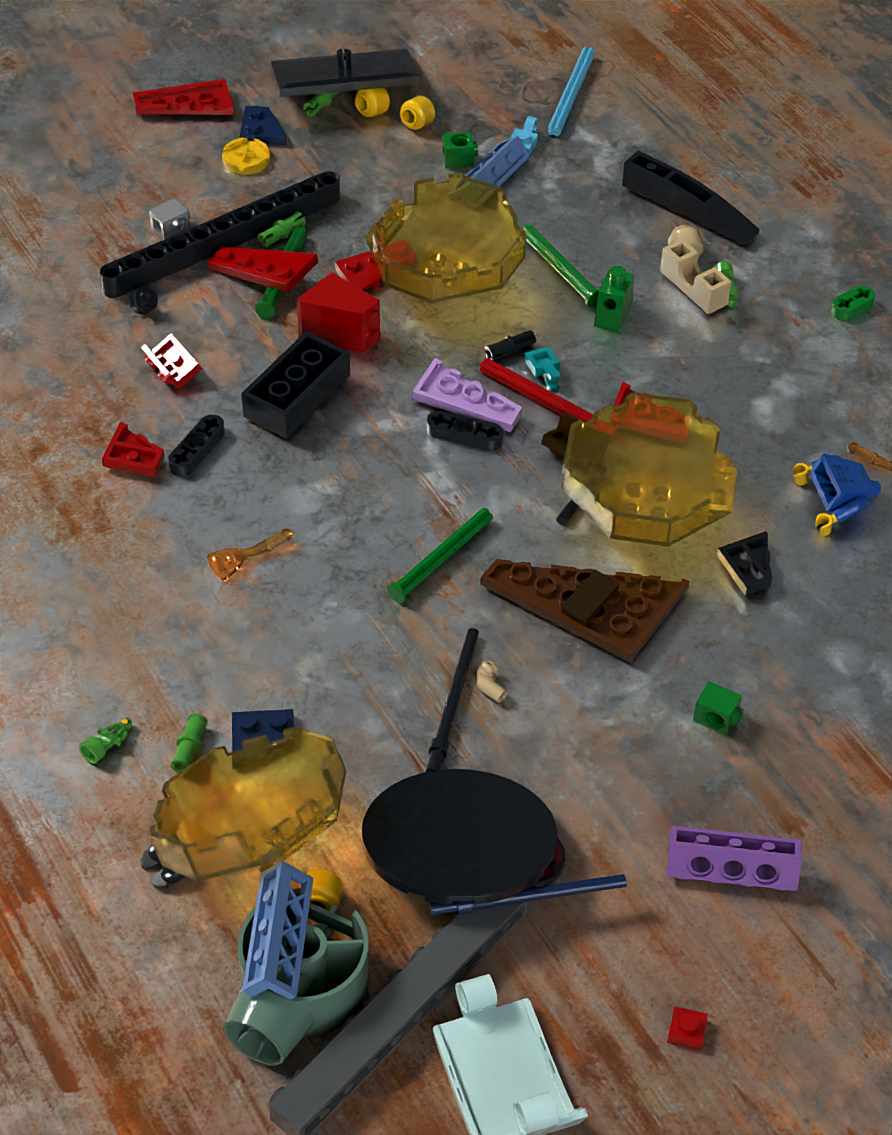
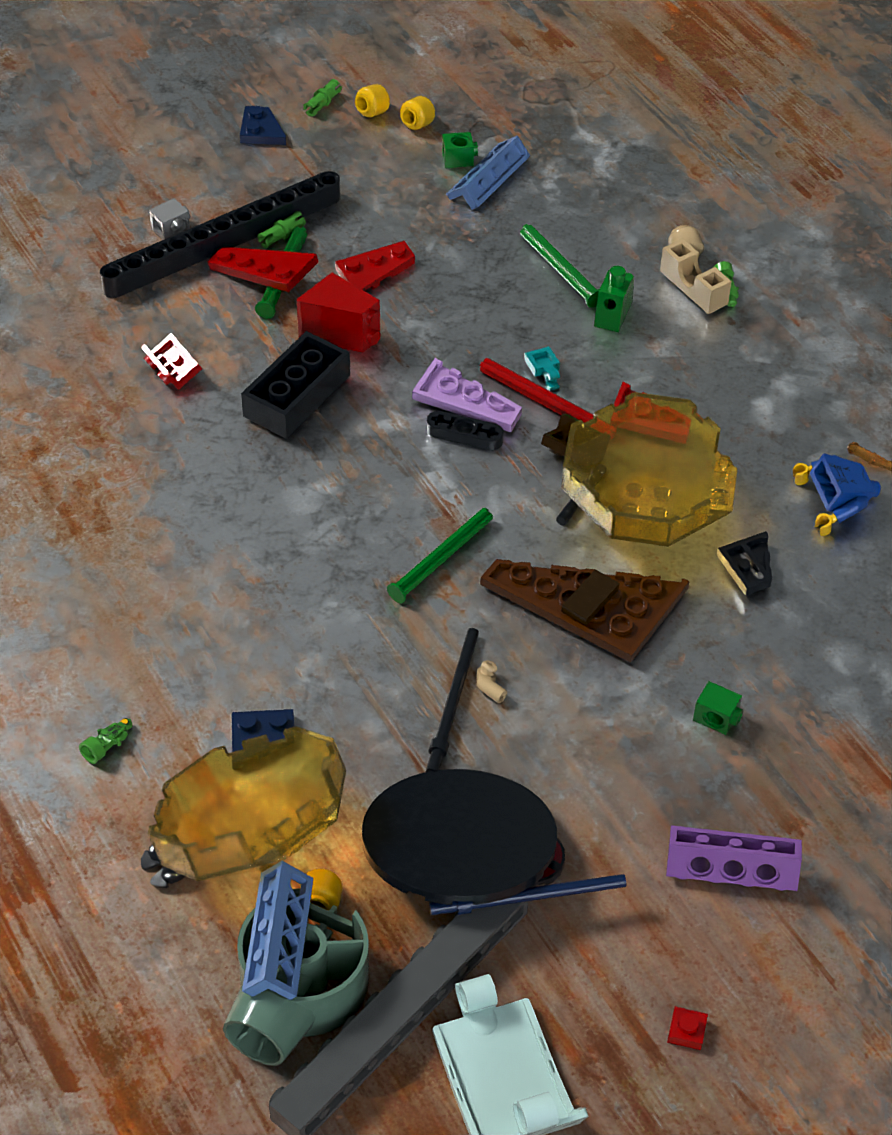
red wing [102,422,165,477] -> none
black wheel [129,286,158,315] -> none
red wing [132,79,234,115] -> none
black beam [168,414,225,477] -> none
bright green pin [170,713,208,774] -> none
clear orange piece [207,528,294,581] -> none
yellow tile [222,138,270,175] -> none
black piece [271,48,422,97] -> none
clear yellow windscreen [365,173,527,303] -> none
black axle [484,330,536,361] -> none
medium azure plate [510,116,538,154] -> none
medium azure axle [548,47,594,136] -> none
black wedge [622,150,760,246] -> none
green beam [831,286,875,321] -> none

